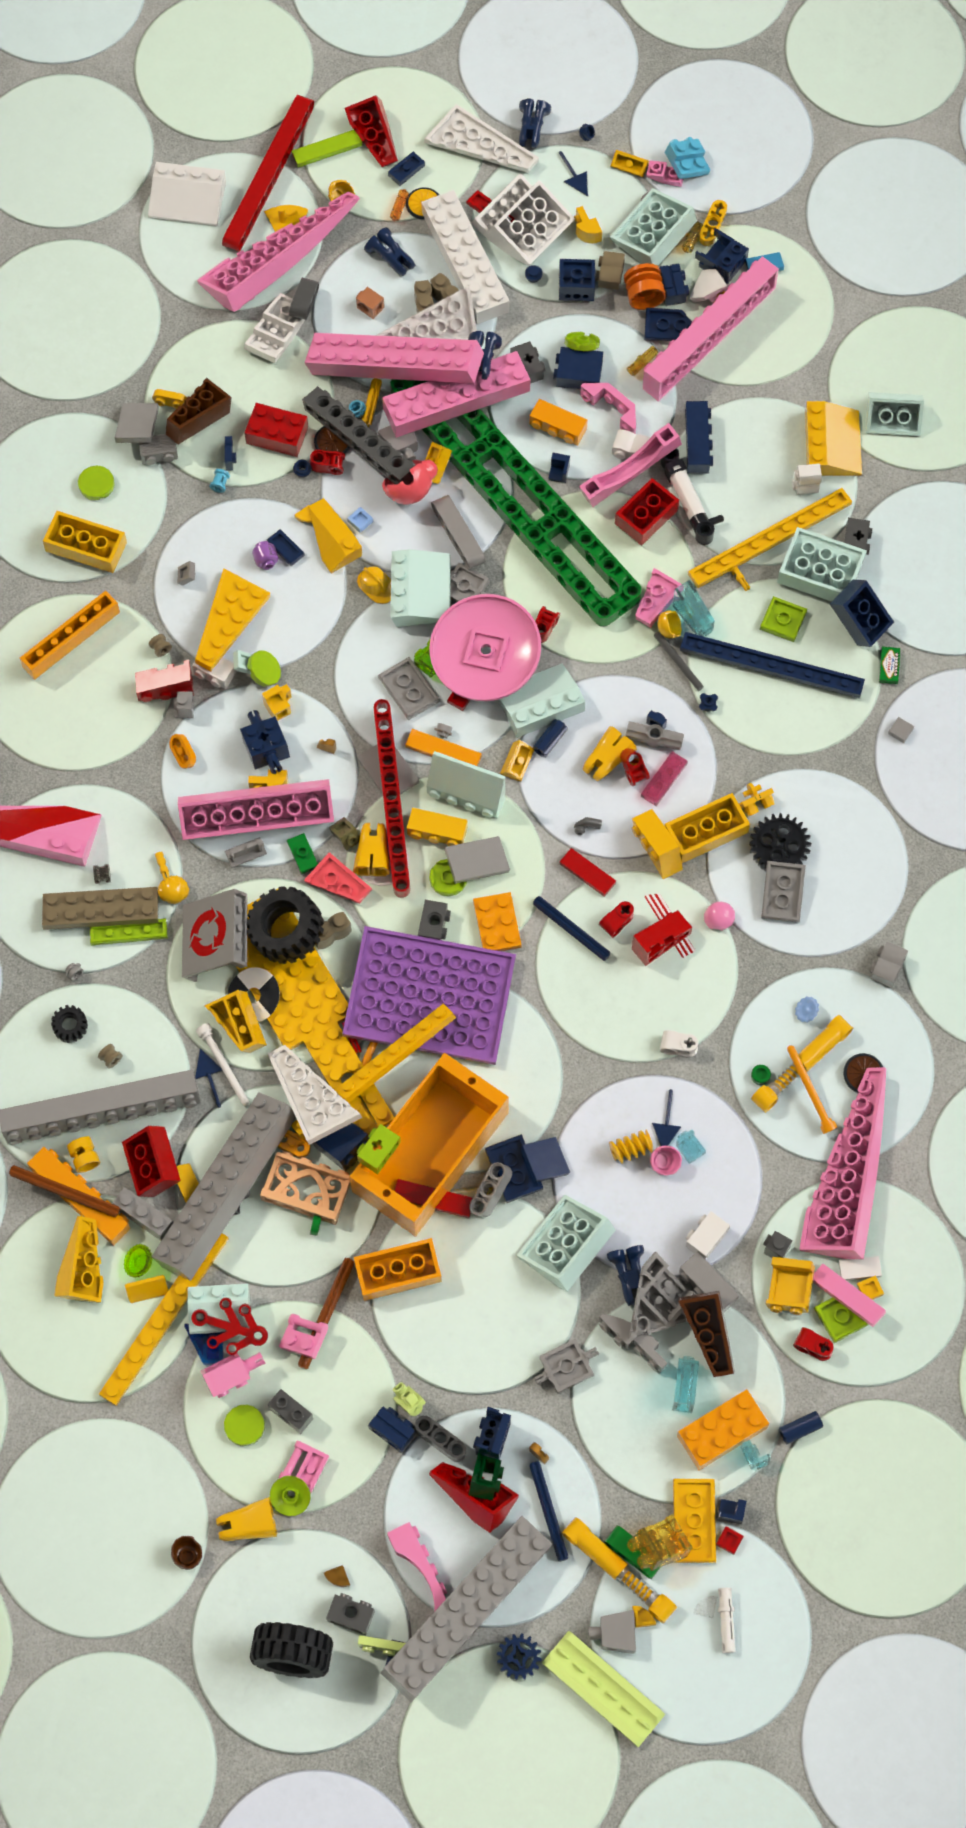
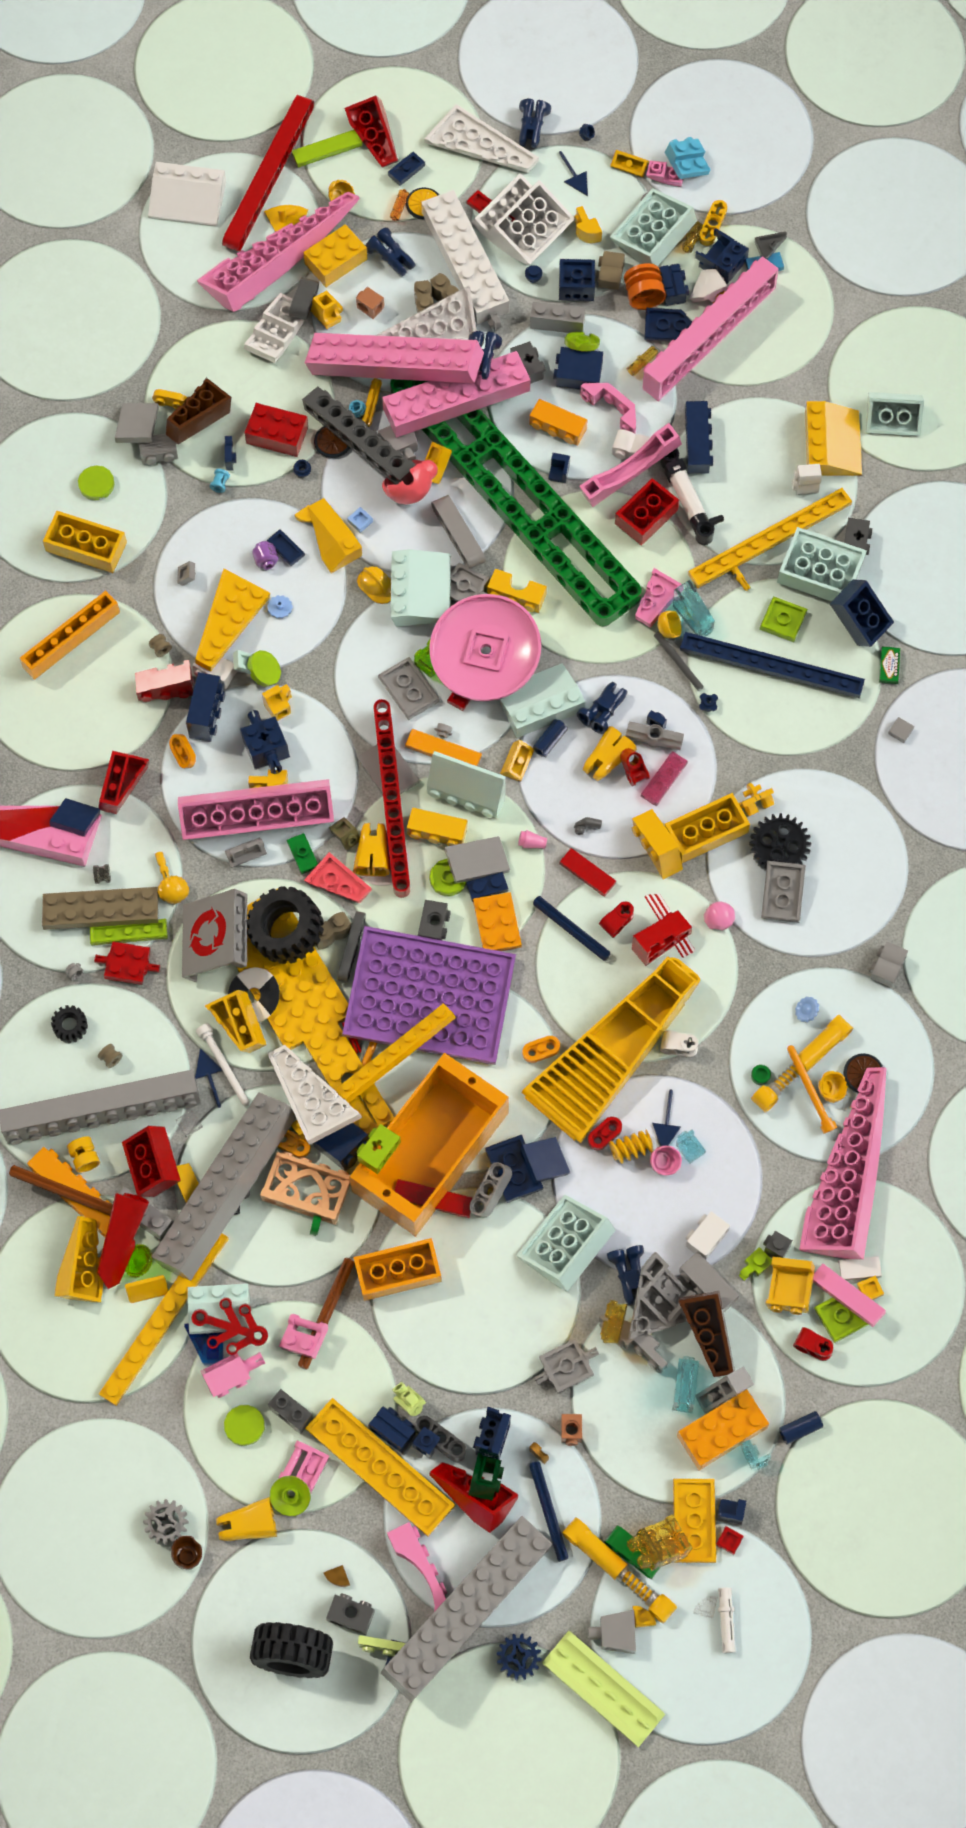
light grey brick [173,692,194,718] -> none
red piece [310,450,345,475] -> none
pearl gold tile [317,739,336,754] -> none
red piece [535,606,560,643] -> none
none -> dark blue tile [50,798,100,837]
none -> red plate [94,941,160,985]
none -> red panel [97,1193,149,1289]
none -> red wedge [98,750,149,814]
none -> light grey gear [143,1499,189,1545]
none -> clear tile [175,1110,203,1137]
none -> dark blue brick [186,672,226,742]
none -> light blue piece [267,595,293,618]
none -> yellow brick [303,224,368,287]
none -> yellow plate [305,1398,455,1537]
none -> yellow brick [311,290,343,329]
none -> dark grey beam [338,911,366,982]
none -> dark blue bracket [412,1427,440,1459]
none -> dark blue plate [466,872,508,902]
none -> light grey plate [487,314,502,331]
none -> yellow arch [487,569,547,613]
none -> bright pink cone [518,830,547,849]
none -> yellow brick [521,957,700,1143]
none -> light orange plate [522,1036,560,1063]
none -> light grey brick [530,302,586,333]
none -> nougat brick [561,1414,582,1446]
none -> dark blue piece [576,681,628,734]
none -> red plate [588,1117,622,1150]
none -> clear yellow hinge [600,1300,628,1343]
none -> light grey slope [695,1367,754,1413]
none -> lime plate [738,1247,772,1281]
none -> dark grey tile [755,231,787,260]
none -> yellow hair [818,1071,848,1103]

